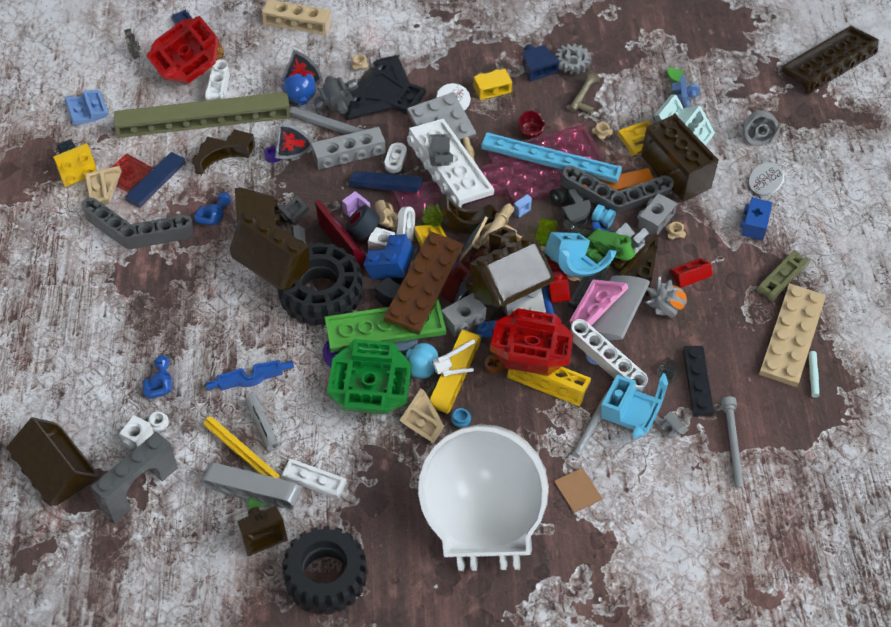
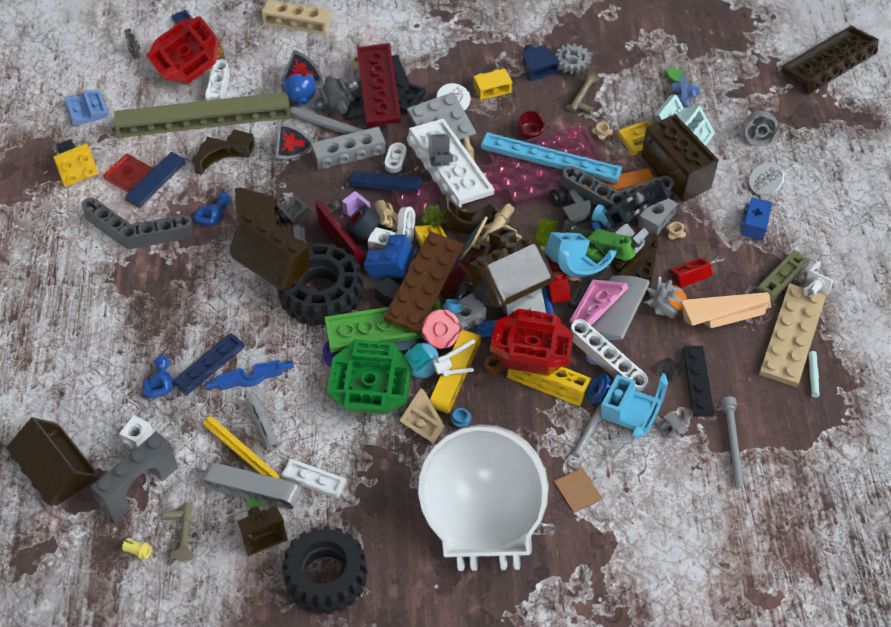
tan wing [85,166,122,204] -> none
white plate [148,412,169,432] -> none
dark purple tile [264,146,281,163] -> none
light blue tile [513,194,532,219] -> none
none -> light yellow pin [122,538,152,559]
none -> dark tan piece [163,502,194,561]
none -> dark blue tile [173,333,245,396]
none -> dark red plate [357,43,401,127]
none -> teal plate [404,343,433,372]
none -> coral tile [421,309,460,348]
none -> dark azure plate [443,299,462,315]
none -> blue gear [587,373,611,404]
none -> black arch [604,180,671,229]
none -> light nougat wedge [682,292,771,328]
none -> white bracket [804,261,833,298]

